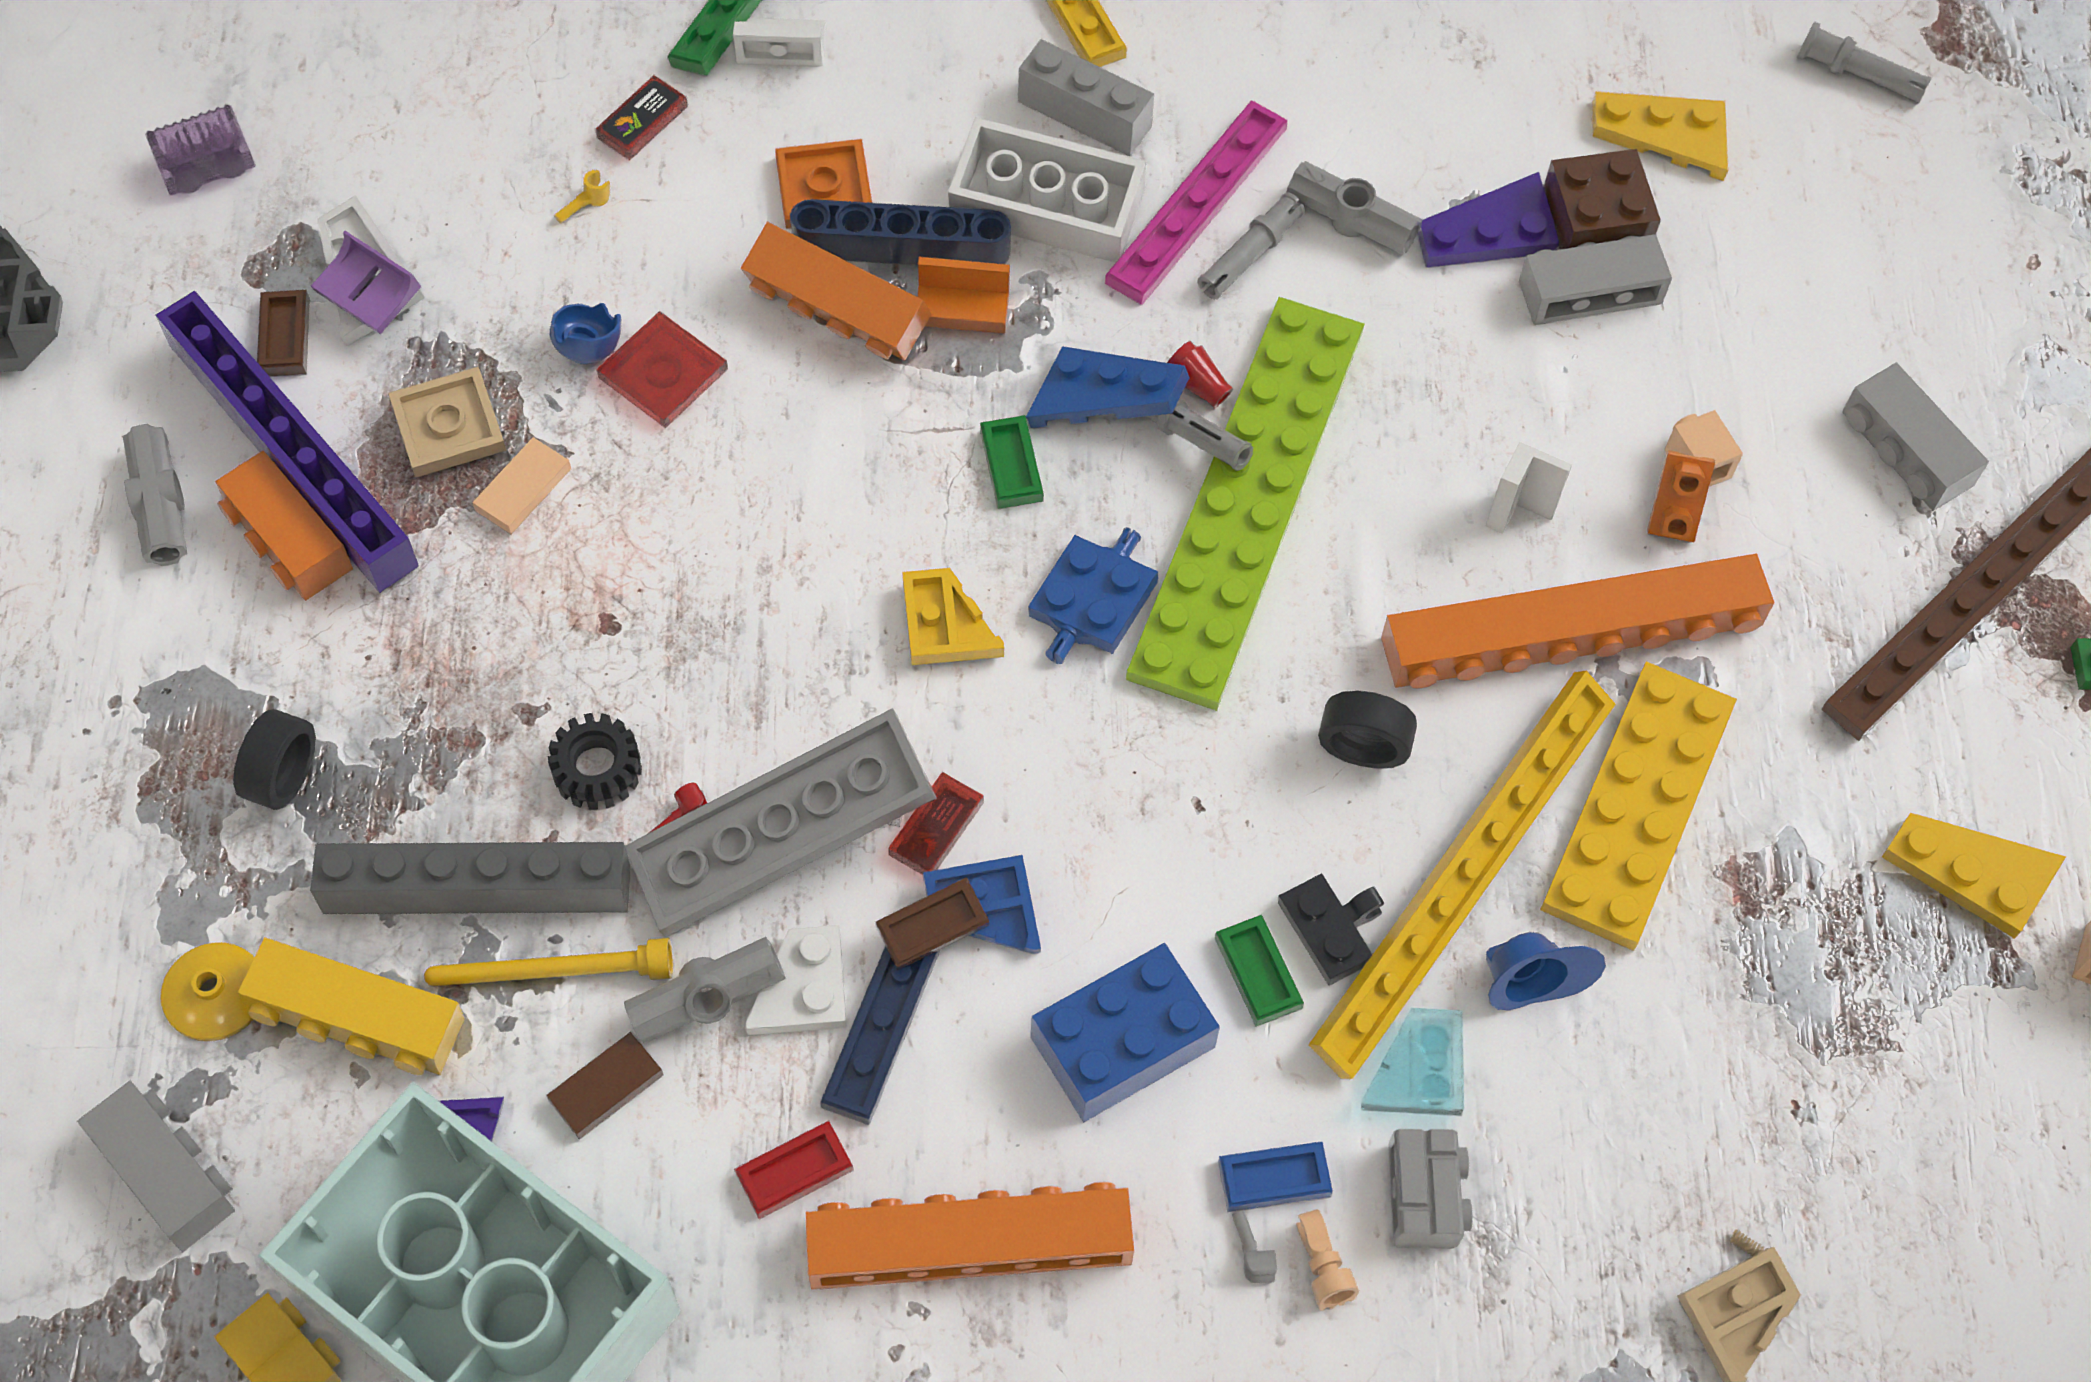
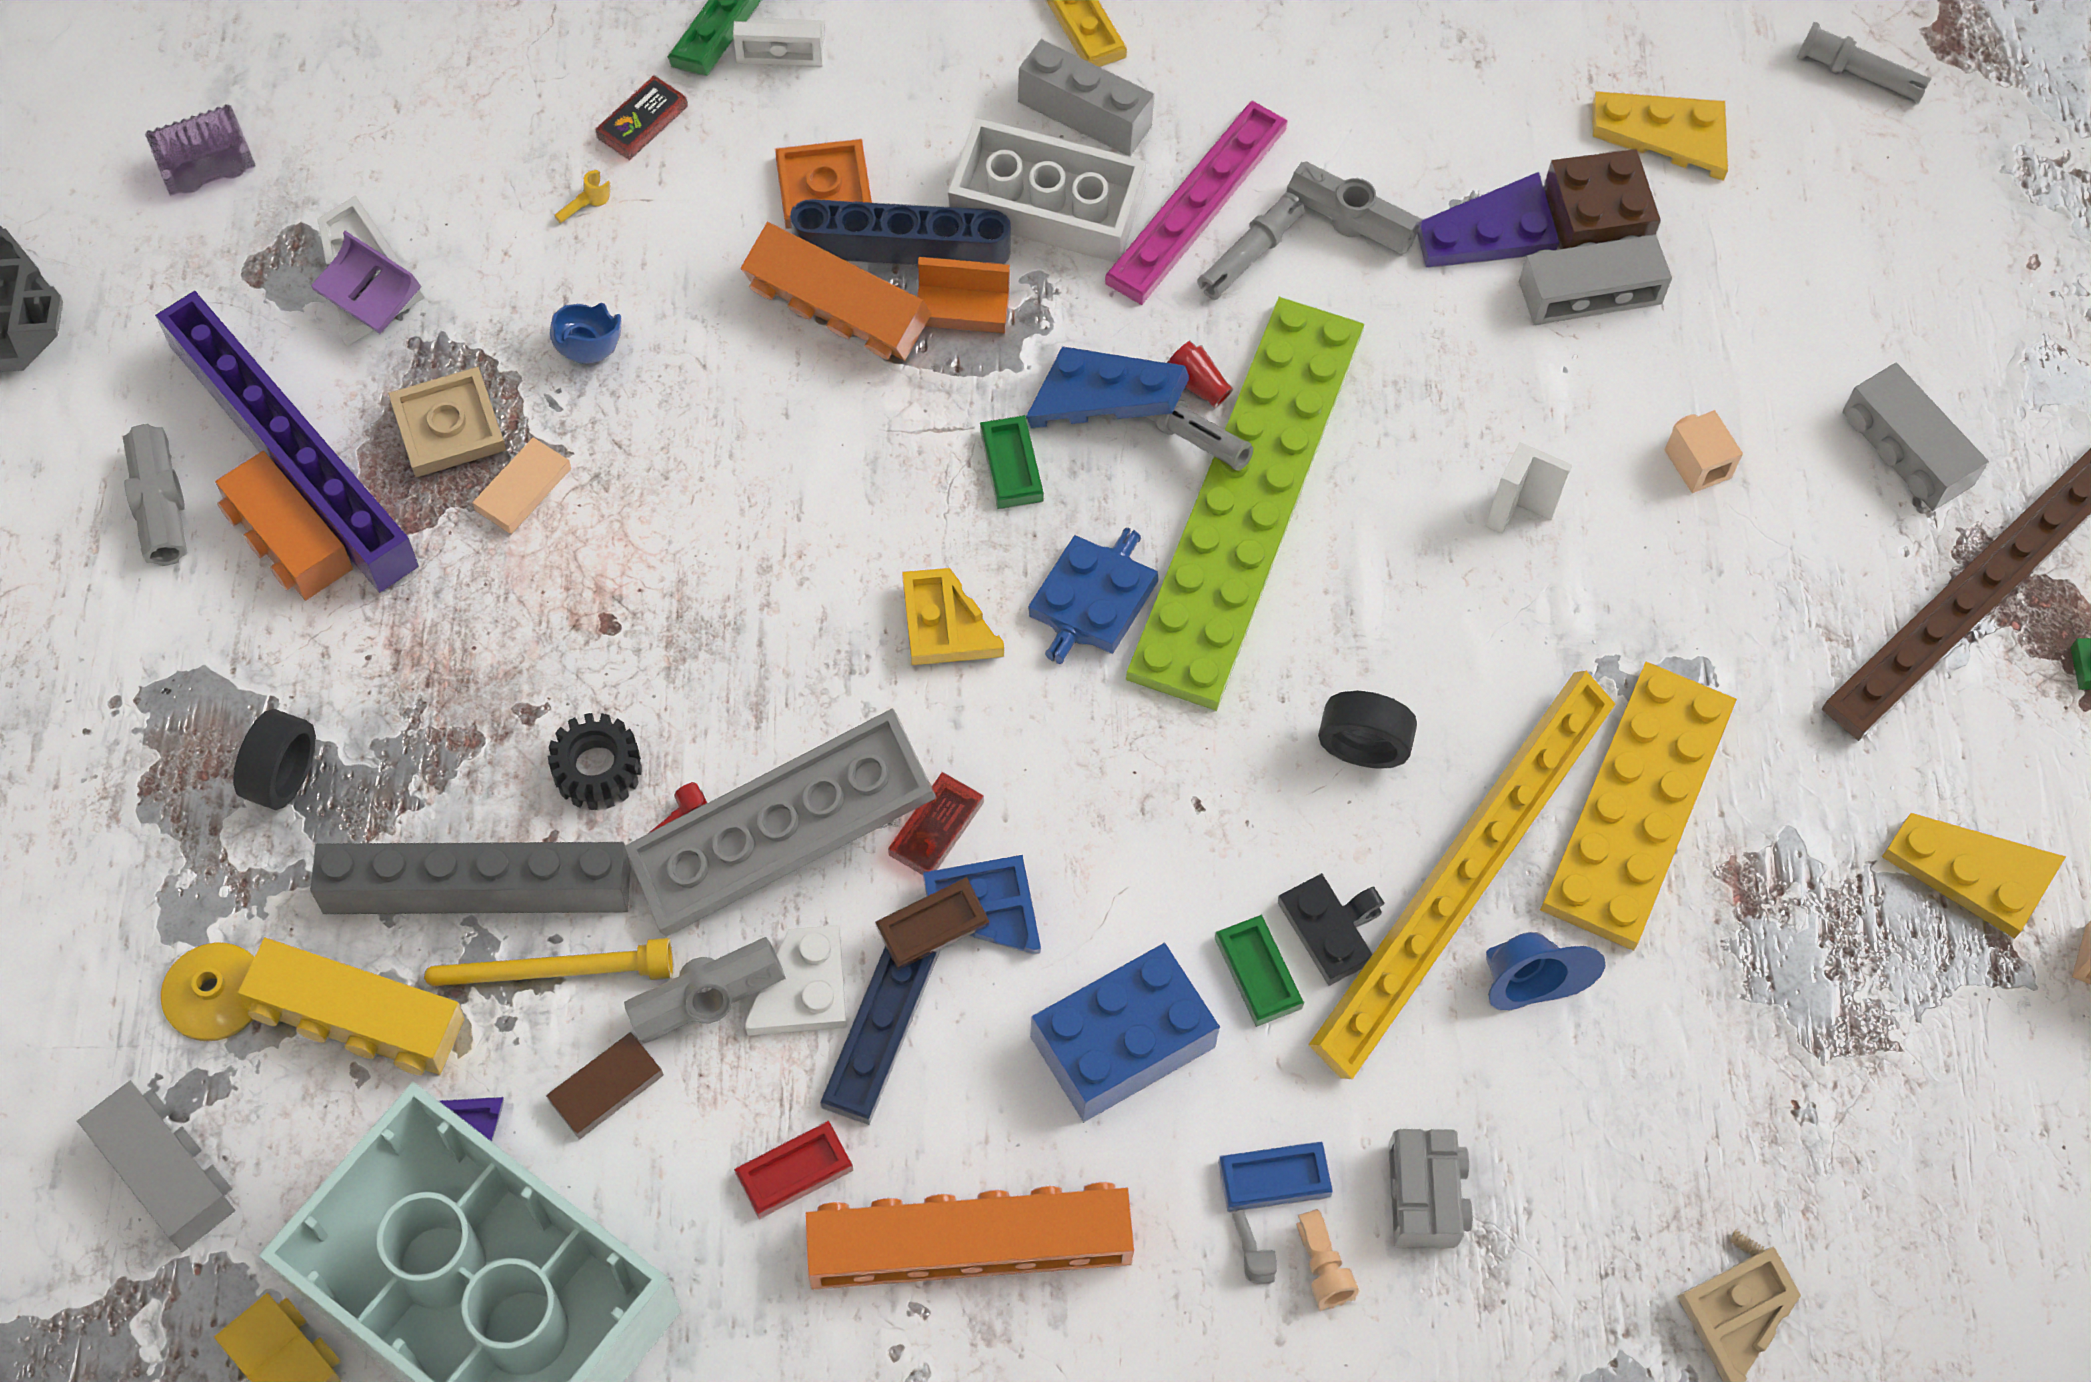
reddish brown tile [257,289,310,377] -> none
clear red tile [596,311,728,428] -> none
clear light blue wing [1361,1008,1464,1116] -> none
orange brick [1381,553,1775,689] -> none
orange hips [1647,450,1715,543] -> none

